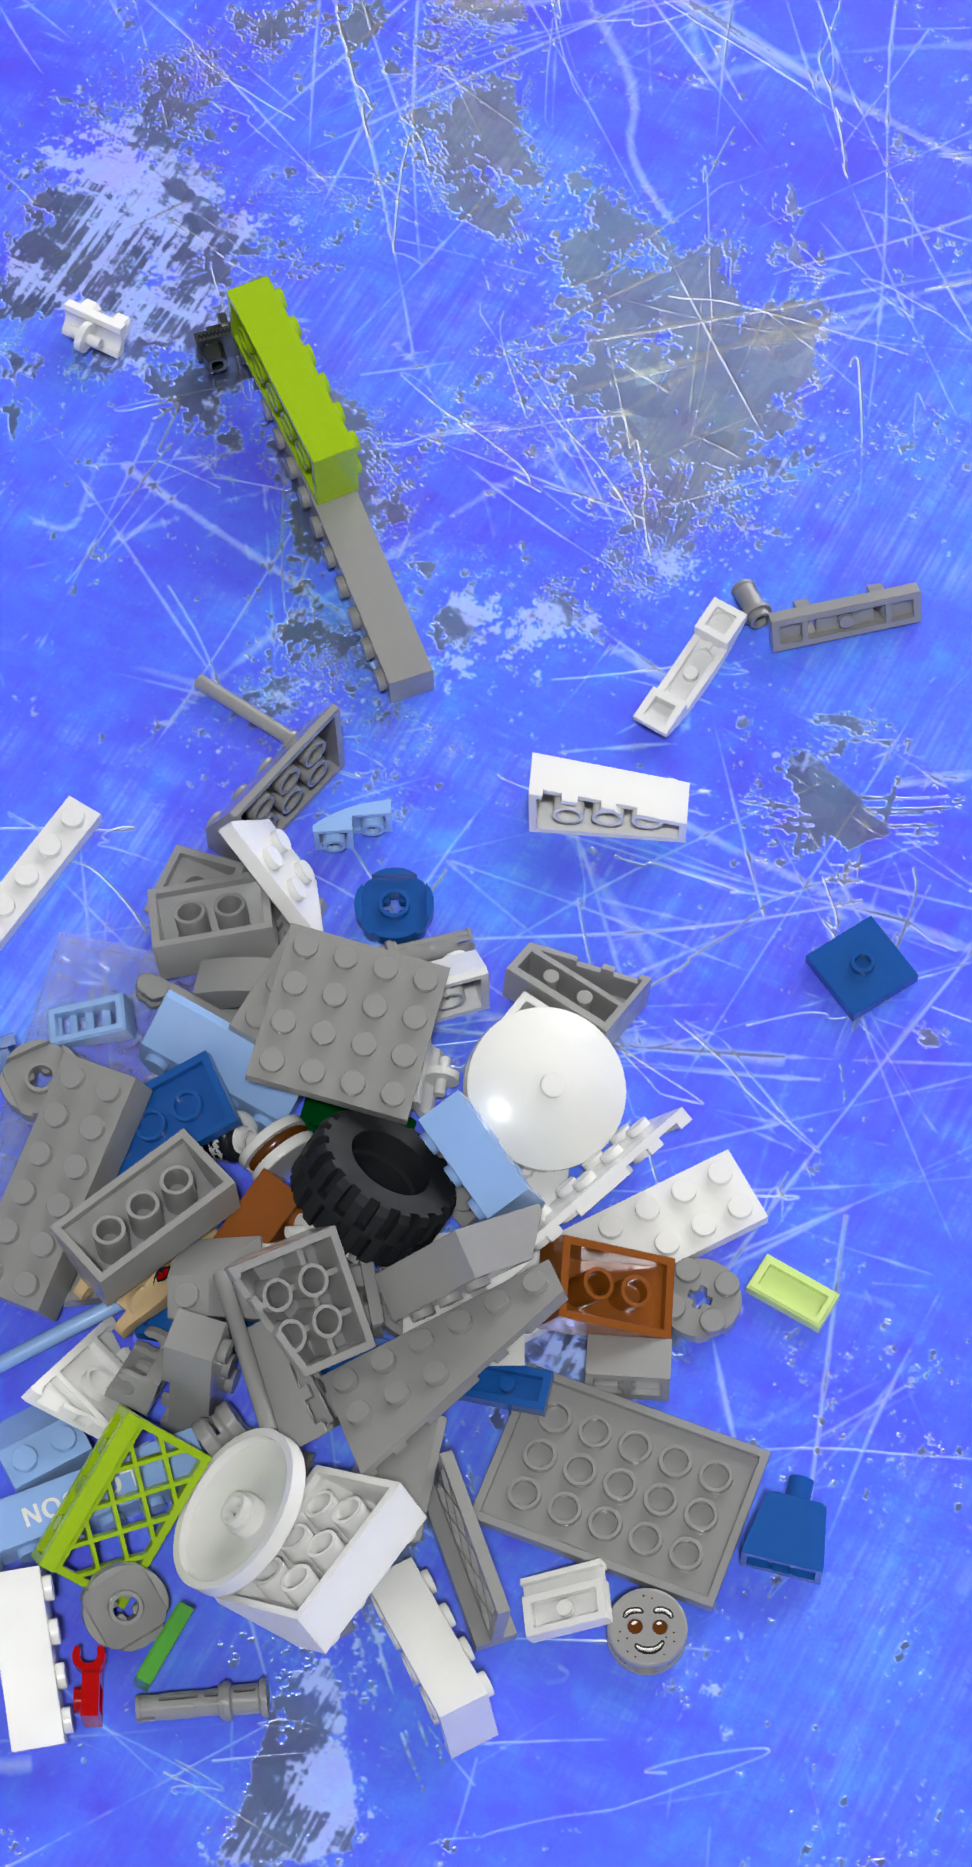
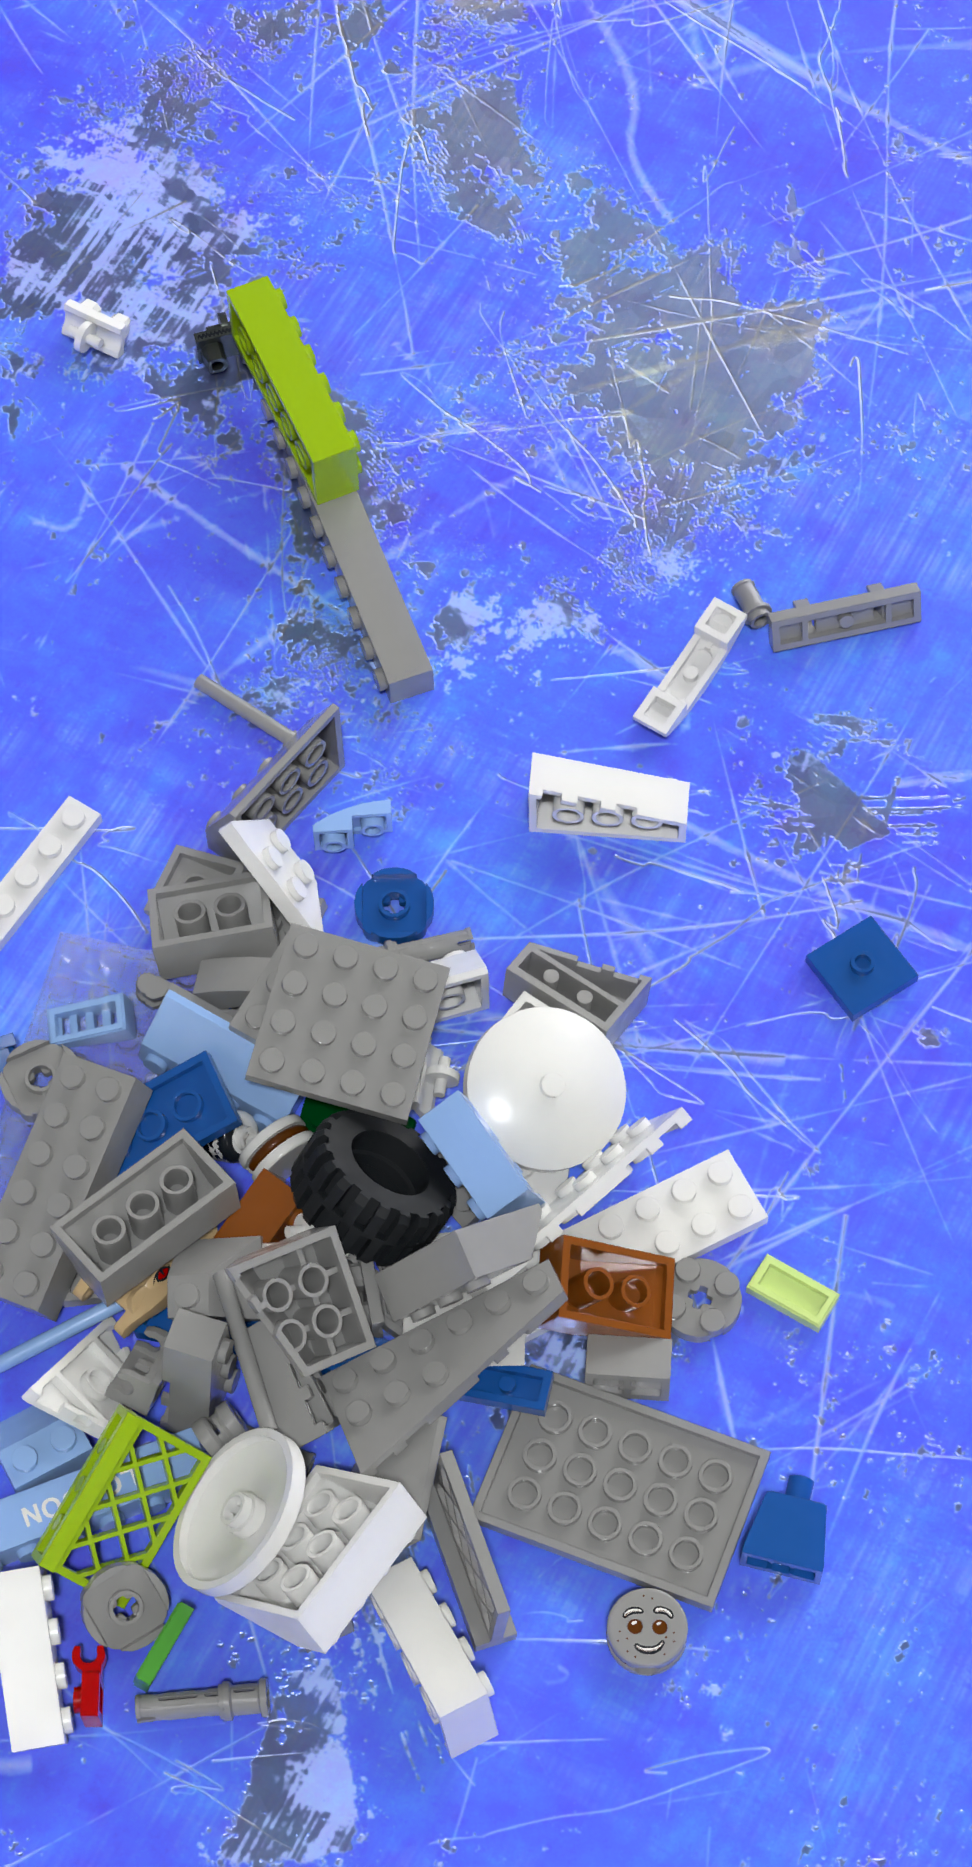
white plate [520,1558,613,1643] -> none

